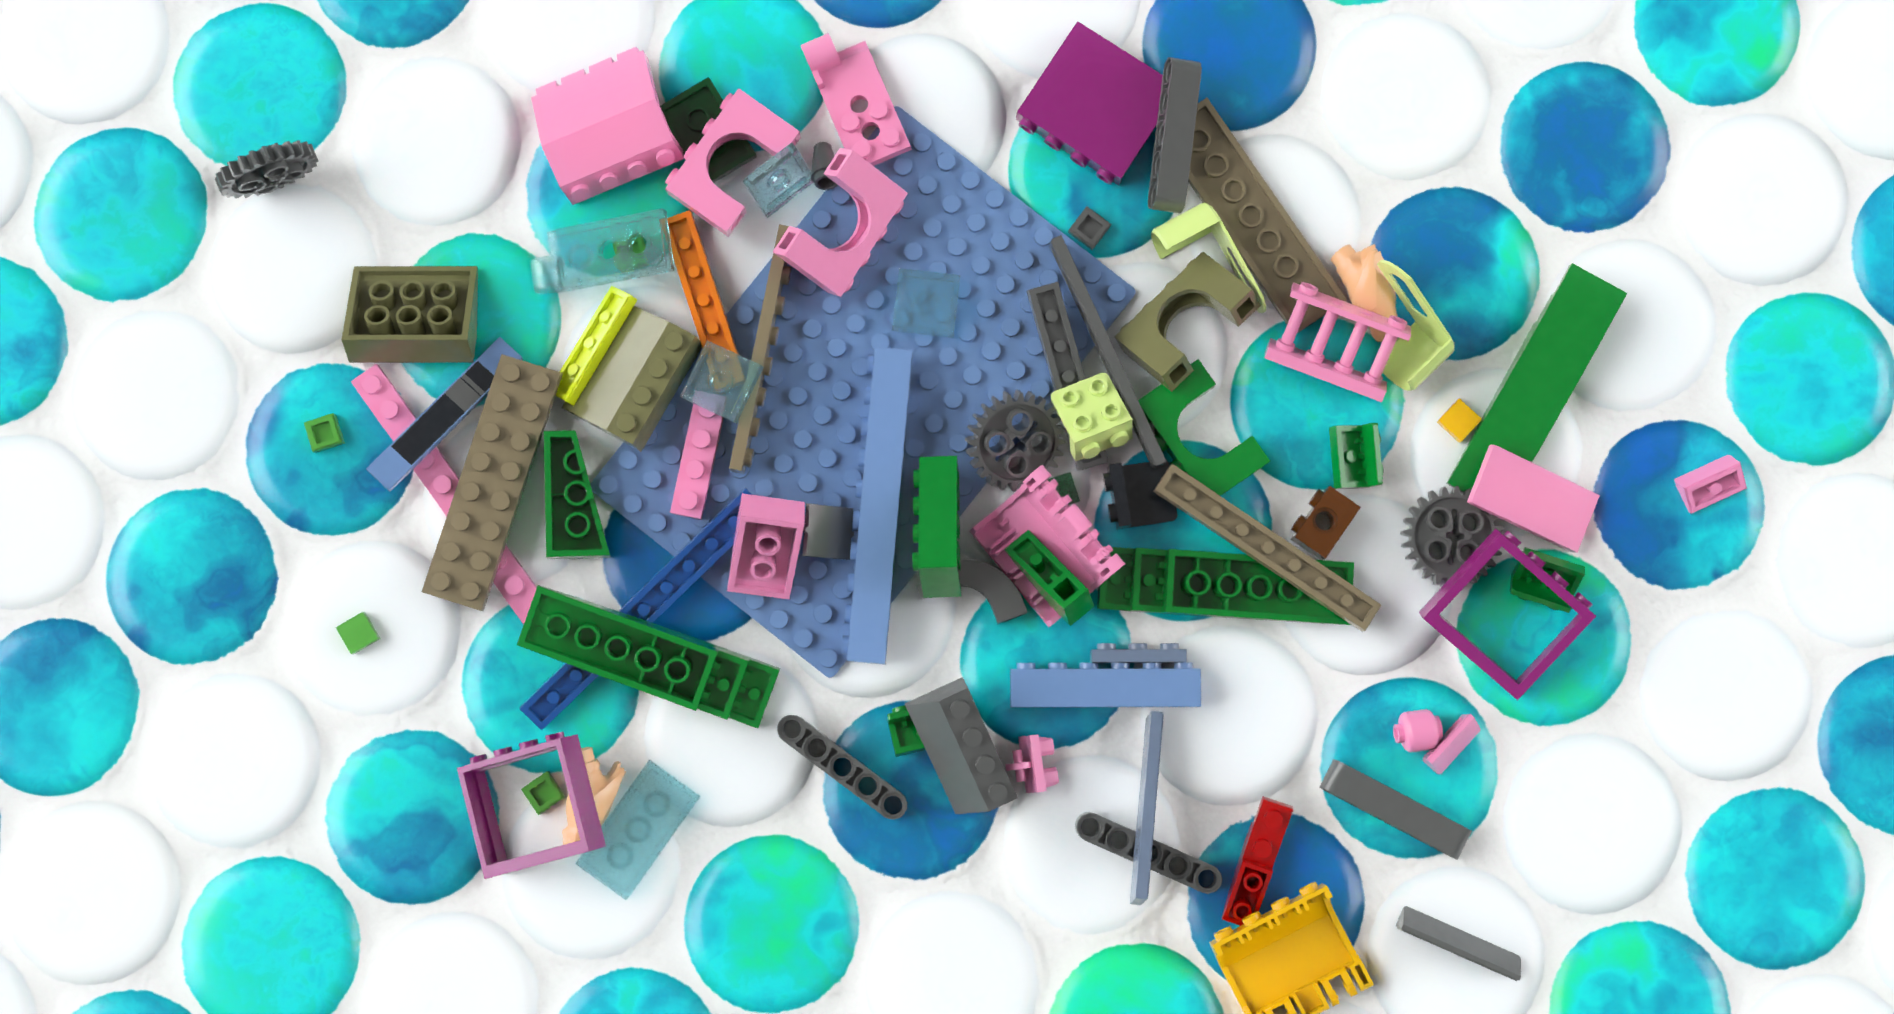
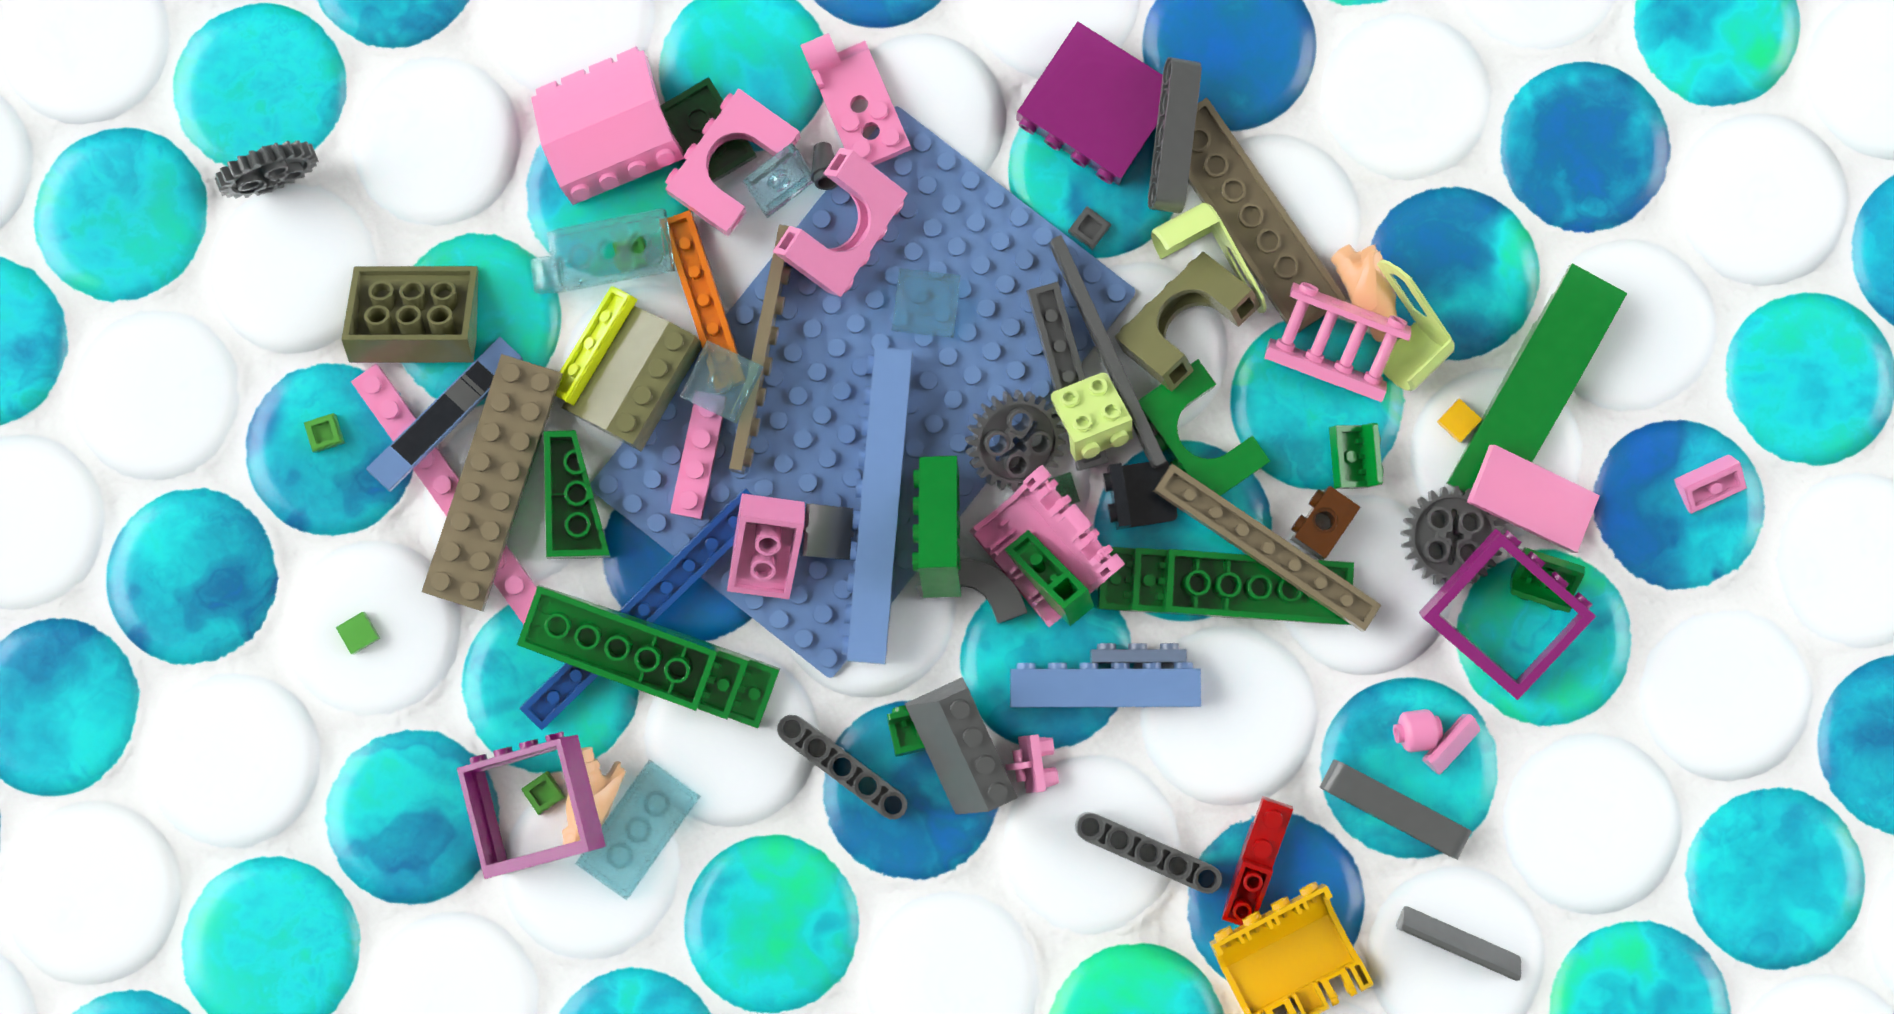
sand blue tile [1130,711,1164,906] -> none

